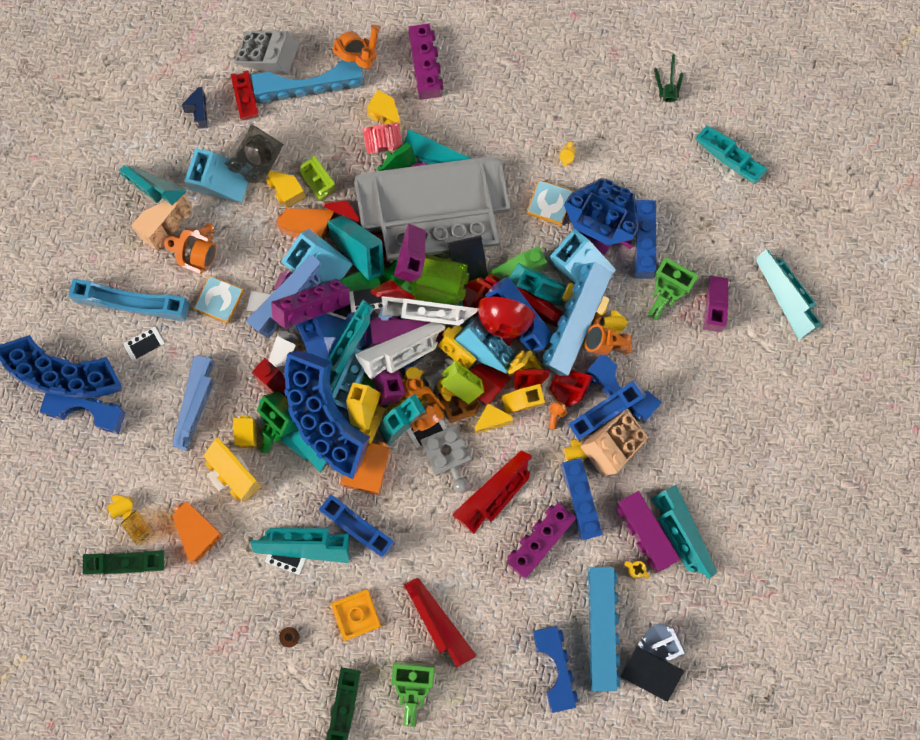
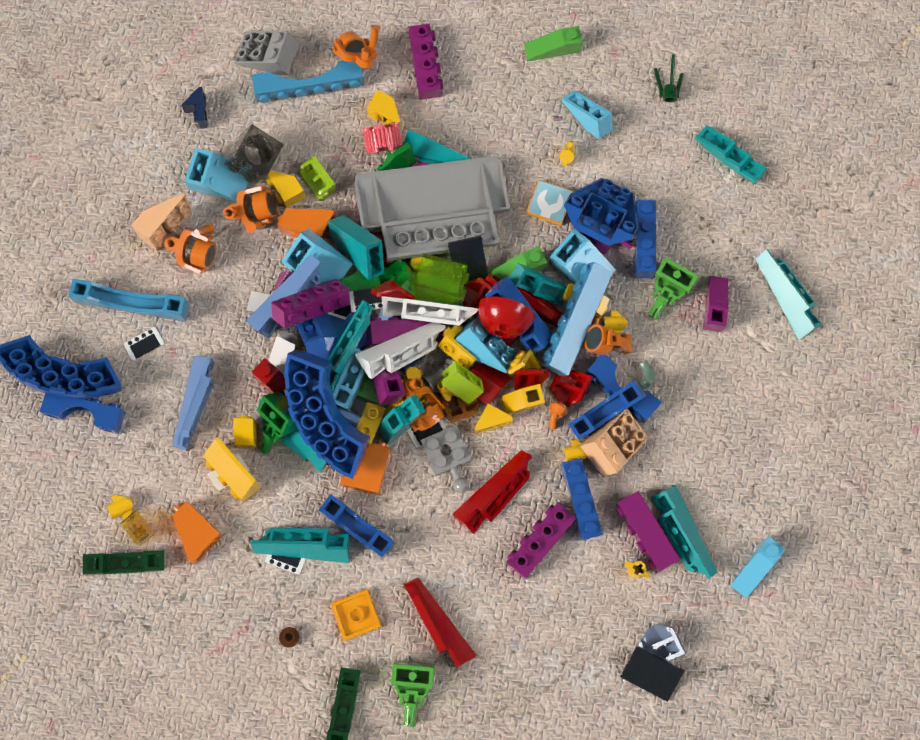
teal wedge [119,165,187,205] -> none
tile [193,275,244,324] -> none
red plate [230,70,259,121] -> none
red slope [322,200,360,222] -> none
yellow slope [346,382,381,430] -> none
magenta slope [394,223,426,283] -> none
blue arch [532,626,578,713] -> none
dark azure brick [588,567,620,691] -> none
none -> orange piece [223,186,277,233]
none -> bright green slope [524,26,582,61]
none -> medium azure slope [562,90,613,139]
none -> sand green arm [639,360,656,389]
none -> medium azure slope [730,537,785,598]

